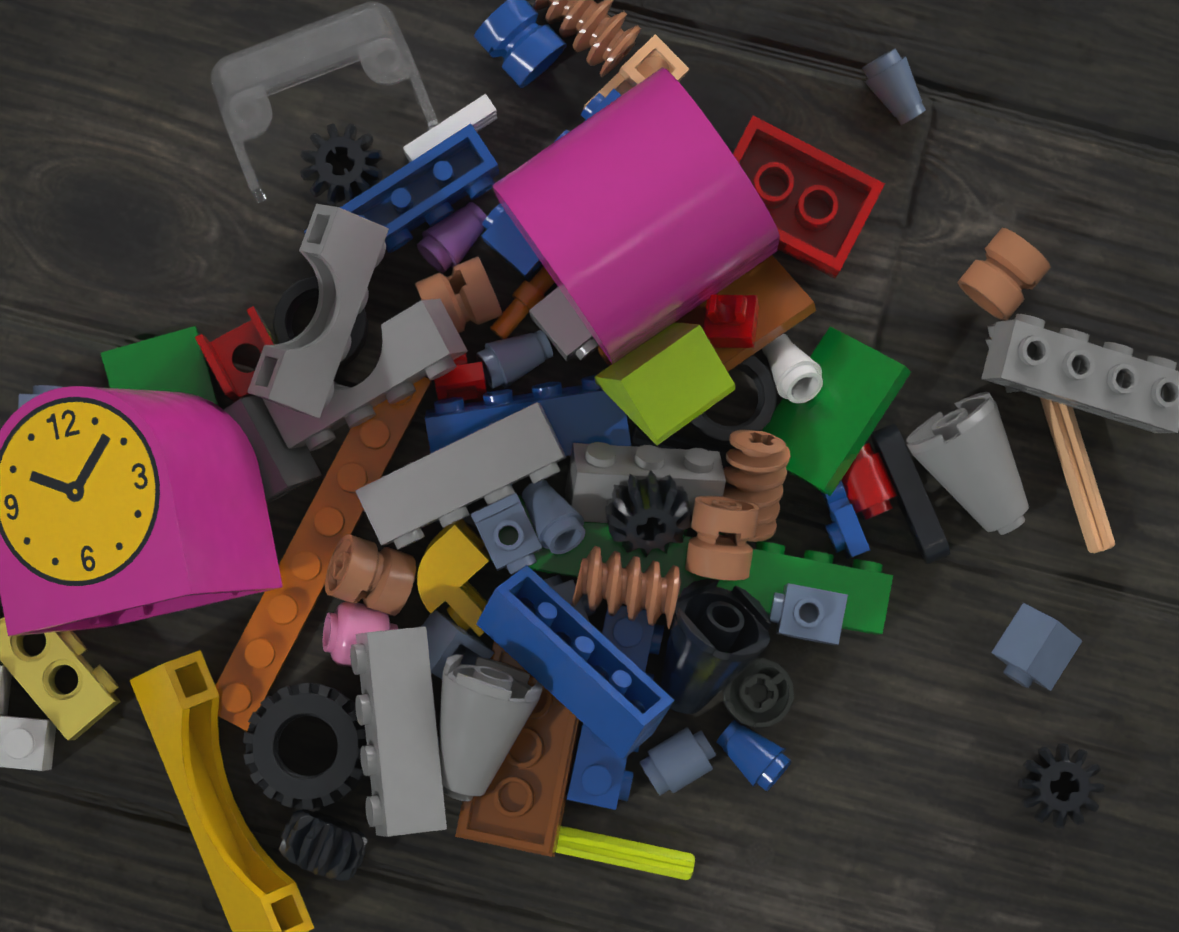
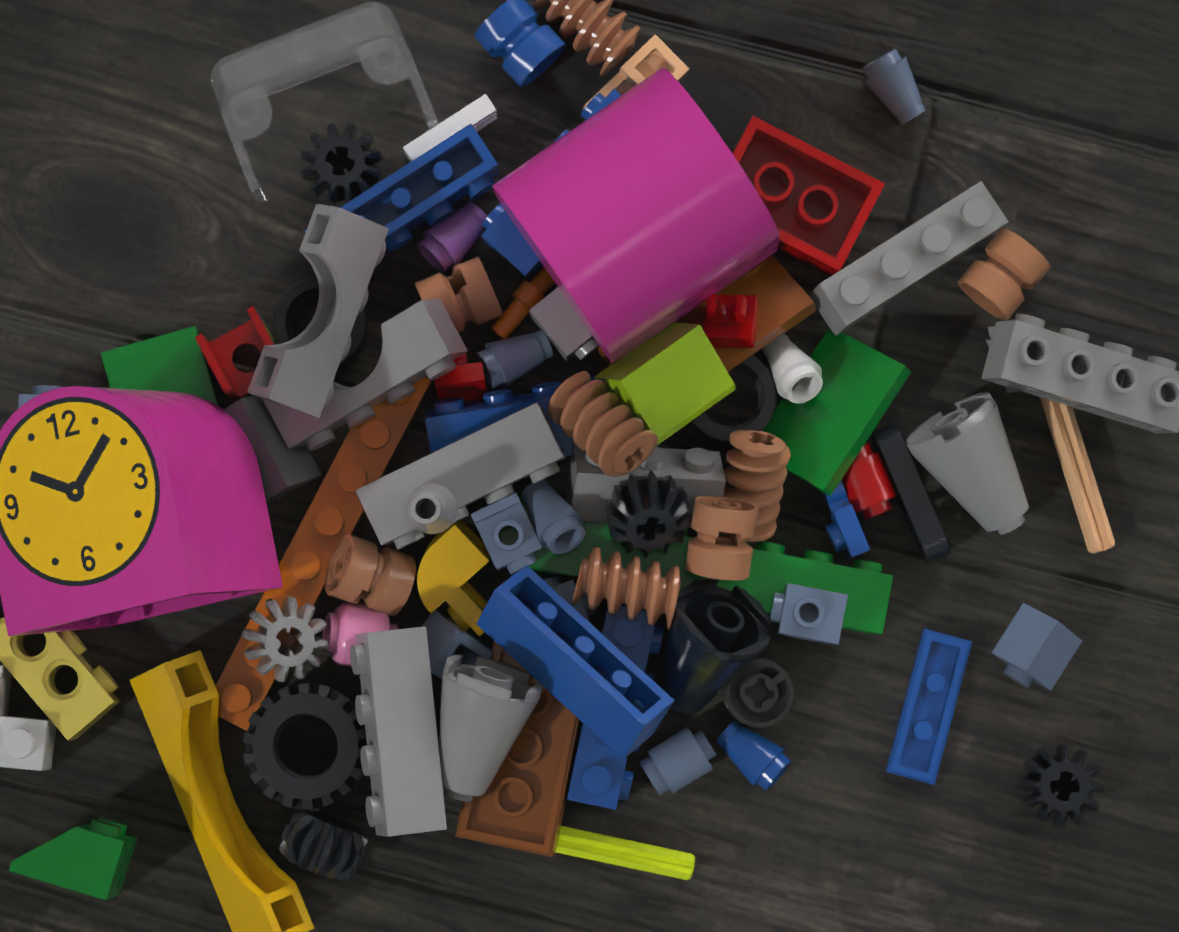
none -> green slope [9,817,138,901]
none -> light grey gear [242,596,329,682]
none -> light grey cone [406,483,457,534]
none -> nougat piece [548,371,658,477]
none -> light grey arch [808,181,1009,336]
none -> blue tile [885,629,972,785]

